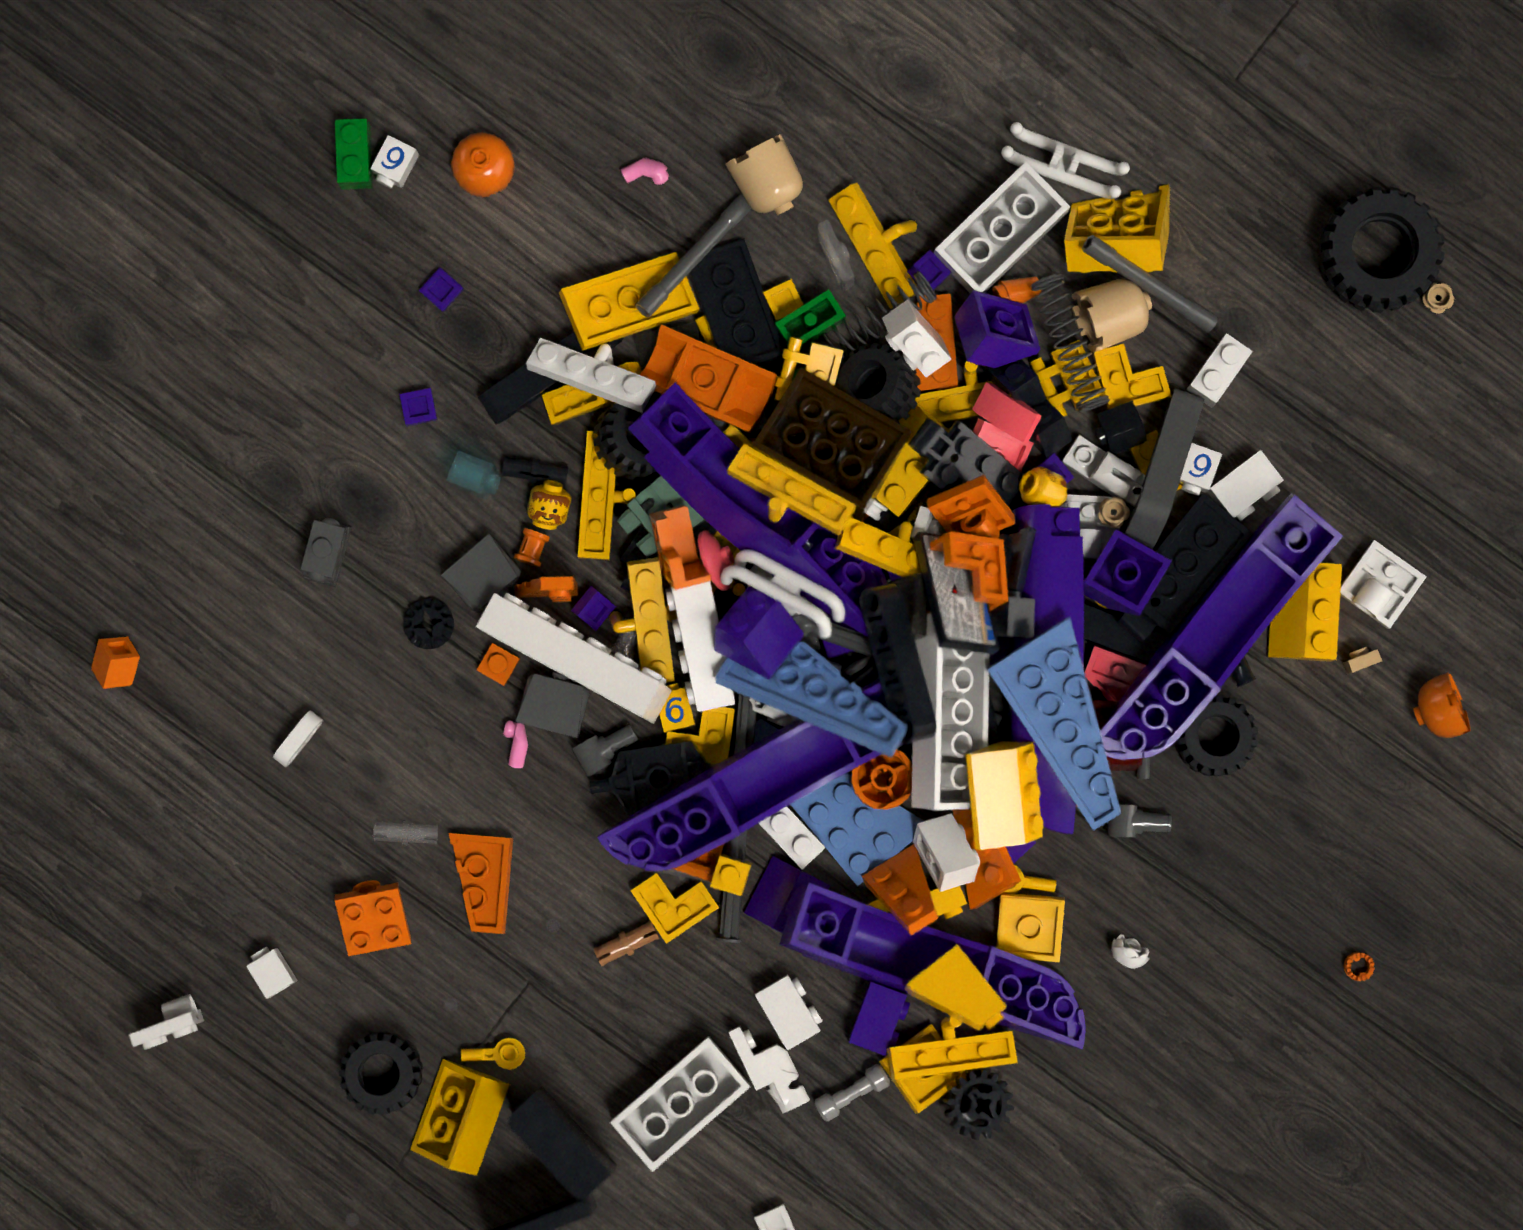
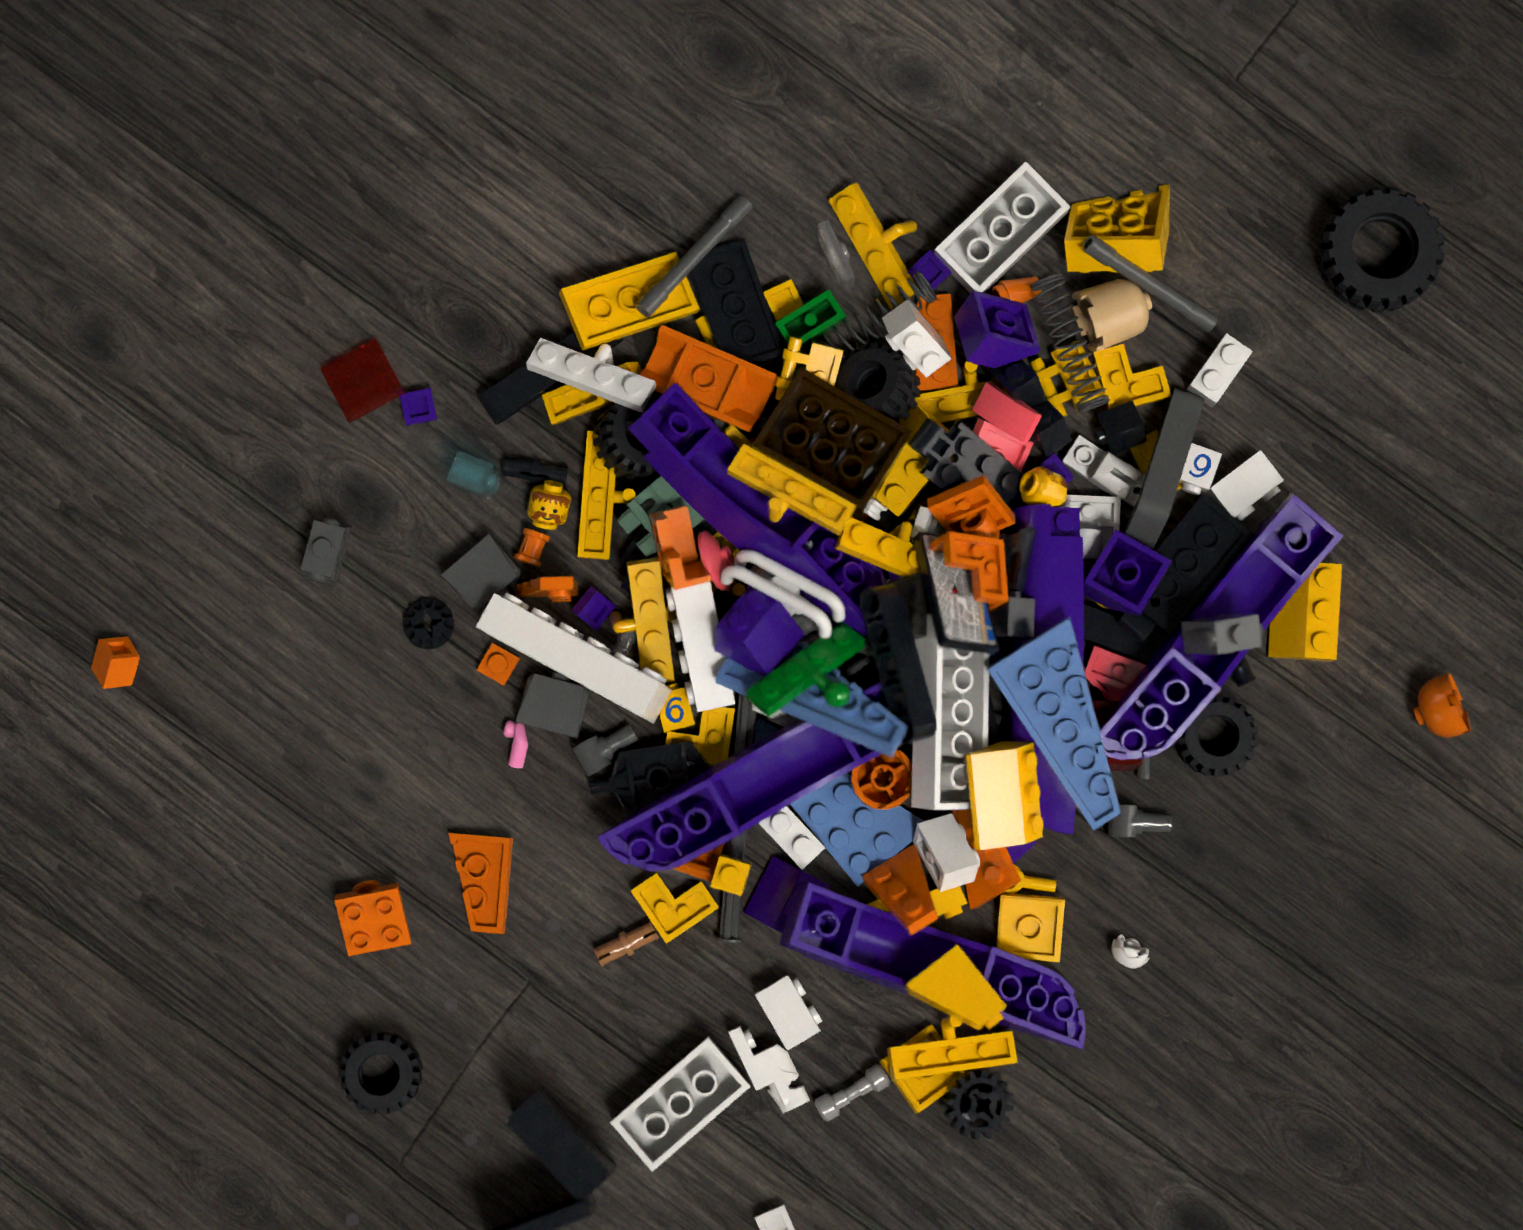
white plate [129,994,204,1050] -> none
white brick [246,947,298,999] -> none
white beam [273,710,323,768] -> none
green brick [335,119,373,189] -> none
white brick [371,135,419,189] -> none
clear pin [373,820,438,846] -> none
yellow slope [410,1059,510,1176] -> none
dark purple tile [419,267,464,313] -> none
orange cylinder [451,132,515,197] -> none
yellow plate [461,1037,525,1070] -> none
bright pink arm [620,158,669,185] -> none
tan cylinder [725,134,803,216] -> none
dark purple brick [848,981,910,1056] -> none
white piece [1001,122,1130,199] -> none
tan plate [1098,496,1130,528] -> none
white plate [1340,540,1426,629] -> none
tan plate [1343,646,1382,674] -> none
orange bush [1343,952,1375,981] -> none
tan plate [1423,283,1454,314] -> none
none -> clear red plate [320,338,405,423]
none -> green plate [746,622,865,717]
none -> dark grey torso [1181,612,1263,655]

